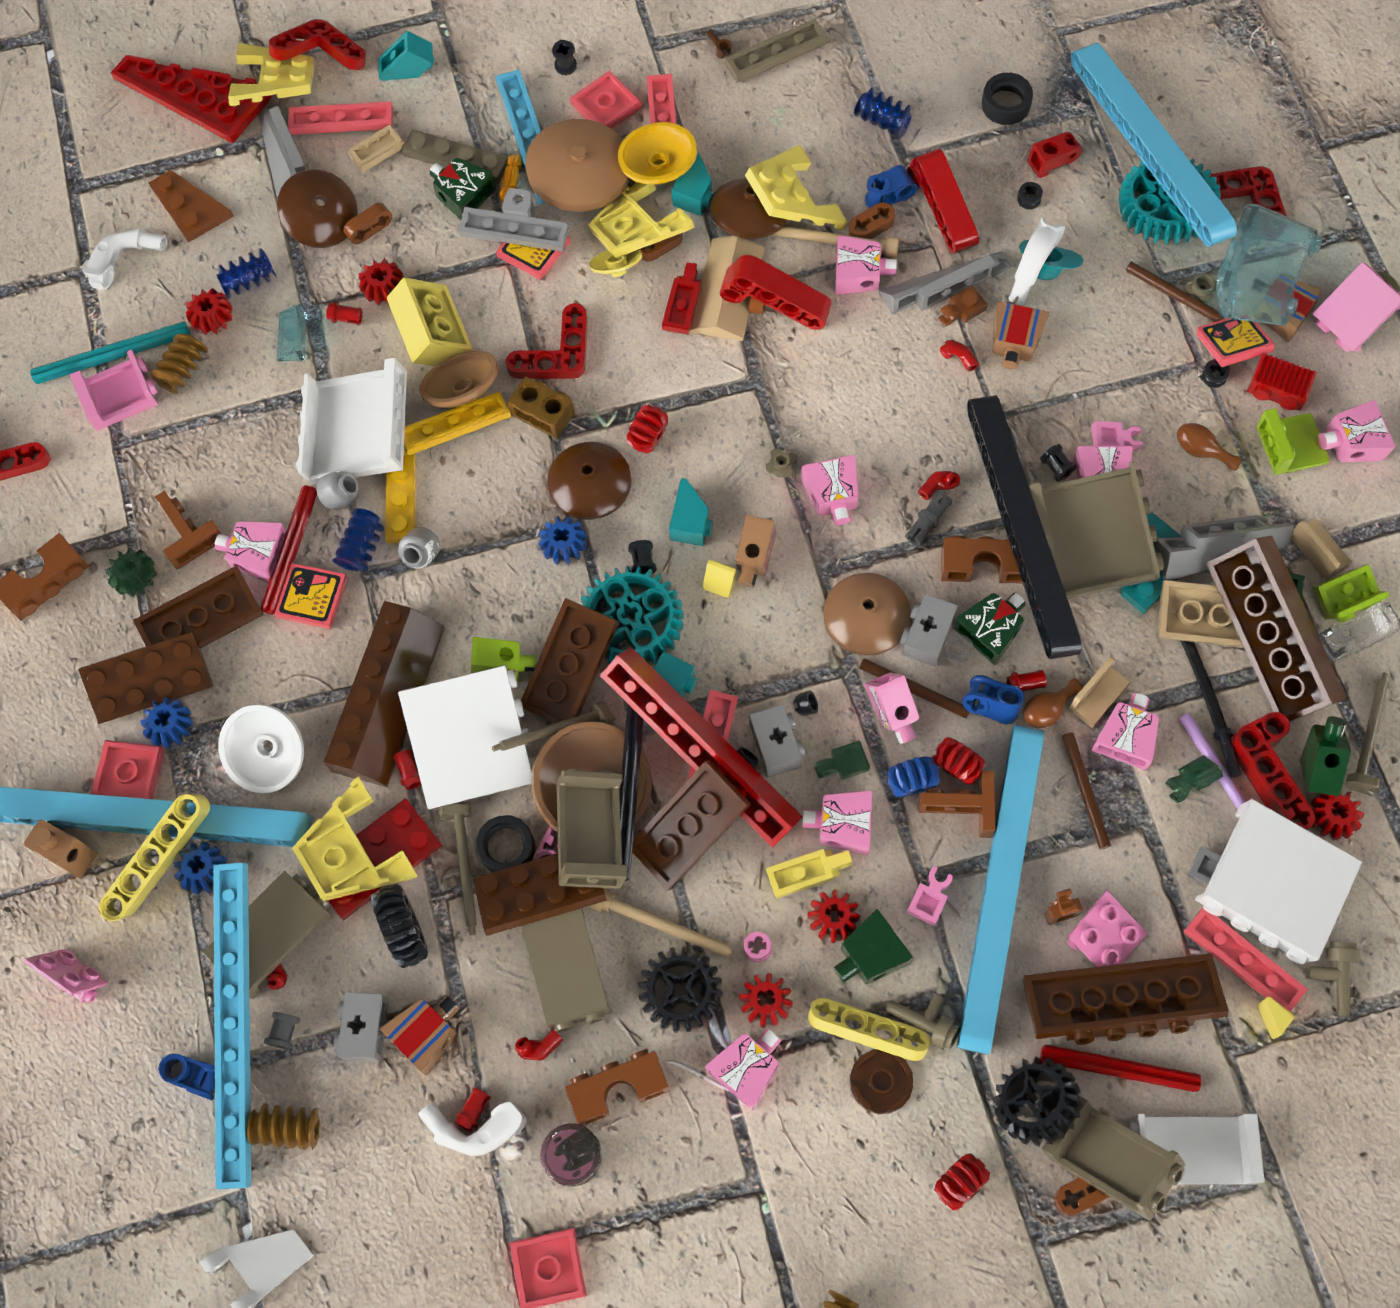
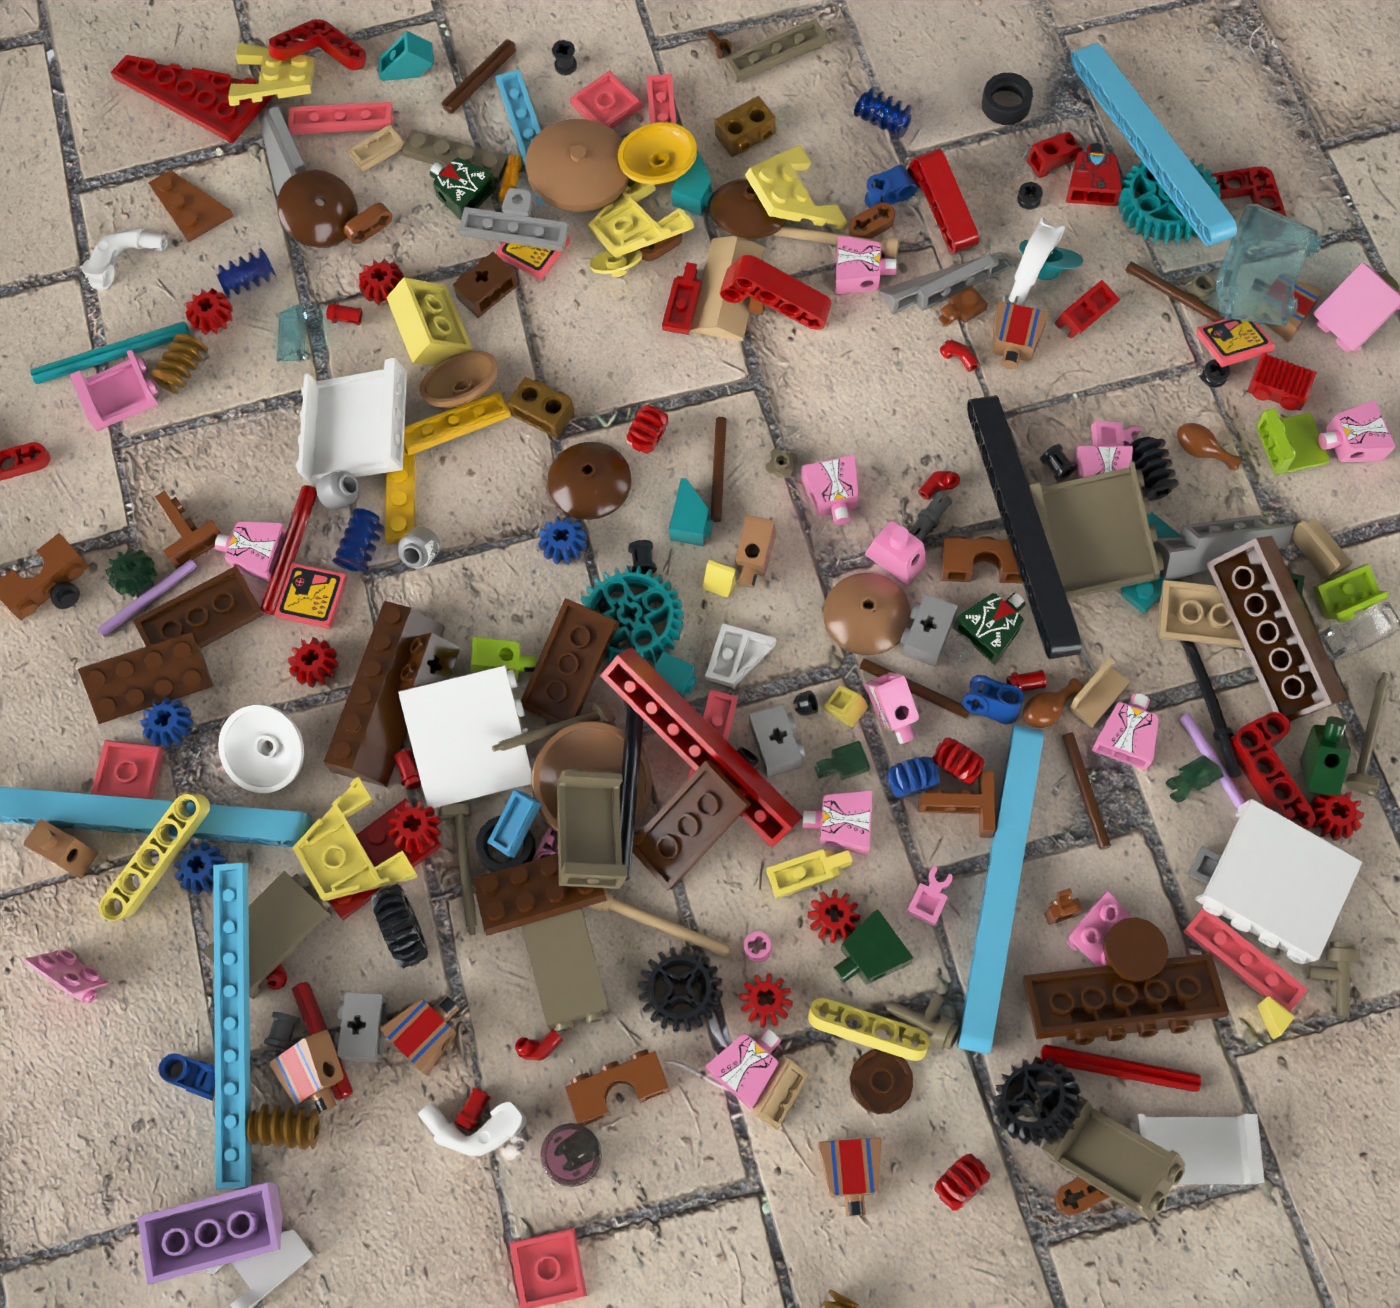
red beam [505,303,588,379] -> none
none -> black plate [50,582,80,609]
none -> lavender bar [97,559,198,637]
none -> lavender slope [137,1182,283,1285]
none -> medium nougat torso [269,1029,344,1114]
none -> red gear [287,637,339,688]
none -> red axle [292,982,353,1100]
none -> red gear [389,801,441,854]
none -> reddish brown brick [399,633,461,690]
none -> reddish brown axle [441,39,517,114]
none -> reddish brown brick [453,252,518,318]
none -> dark azure tile [487,788,542,858]
none -> white wing [705,623,776,688]
none -> reddish brown bar [710,417,727,522]
none -> pearl gold brick [715,95,776,157]
none -> tan plate [751,1056,809,1130]
none -> torso [818,1137,881,1217]
none -> light yellow slope [823,685,868,728]
none -> bright pink torso [865,520,926,586]
none -> red hinge [1054,280,1120,338]
none -> red torso [1066,143,1122,206]
none -> reddish brown tile [1103,917,1169,982]
none -> black piece [1129,437,1179,501]

